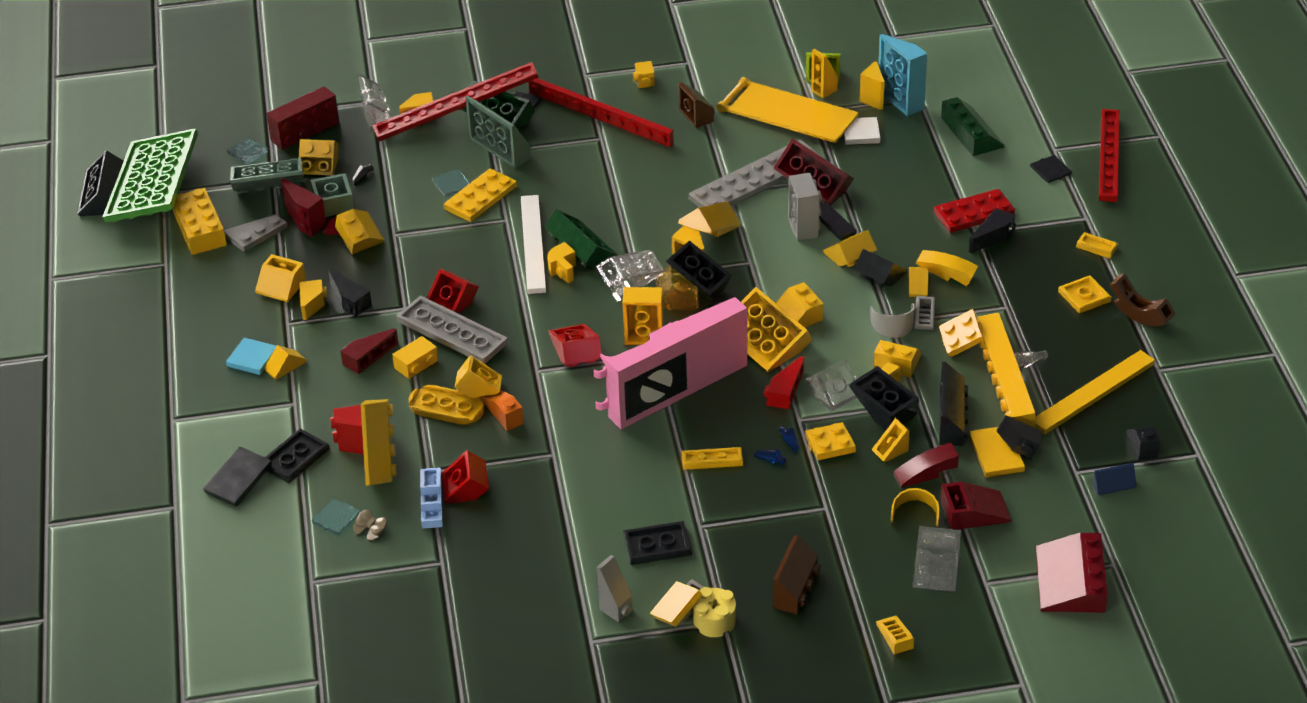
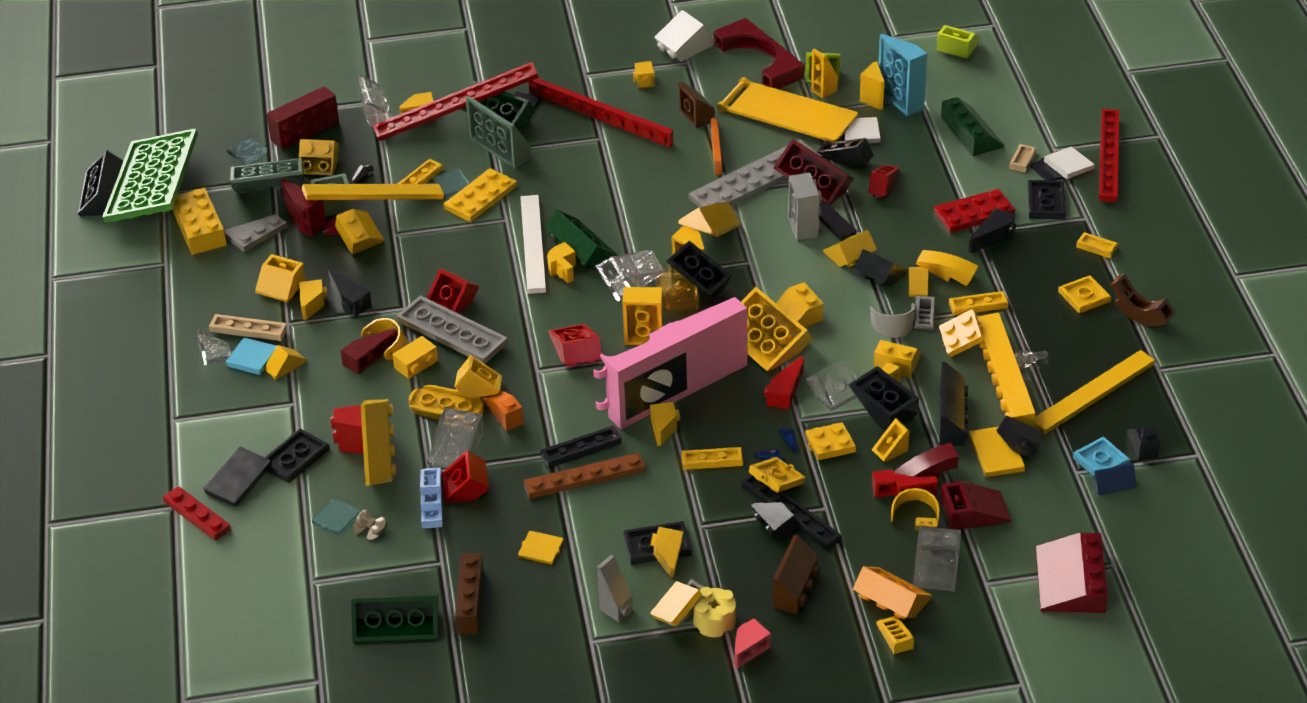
none -> red plate [163,486,231,541]
none -> clear slope [197,330,232,364]
none -> tan plate [209,314,287,341]
none -> yellow tile [302,184,444,200]
none -> dark green slope [351,594,440,642]
none -> yellow piece [362,318,408,360]
none -> yellow tile [398,159,443,184]
none -> clear slope [427,408,484,468]
none -> reddish brown brick [455,553,484,634]
none -> yellow piece [518,531,564,565]
none -> dark orange plate [524,453,646,499]
none -> black plate [540,425,622,468]
none -> yellow slope [650,402,680,446]
none -> yellow slope [651,527,683,578]
none -> white slope [655,10,714,62]
none -> orange tile [711,118,722,175]
none -> dark red arch [713,17,805,89]
none -> coral slope [734,619,771,669]
none -> black tile [741,474,842,551]
none -> yellow plate [749,457,806,493]
none -> slope [751,502,799,541]
none -> black slope [817,138,874,167]
none -> light orange slope [853,566,932,620]
none -> red slope [868,165,900,198]
none -> red slope [872,470,938,498]
none -> yellow tile [915,517,937,532]
none -> neon yellow slope [937,25,981,59]
none -> yellow tile [949,291,1009,316]
none -> tan tile [1009,144,1037,173]
none -> black tile [1027,180,1066,220]
none -> white tile [1044,147,1095,179]
none -> medium azure tile [1072,436,1130,476]

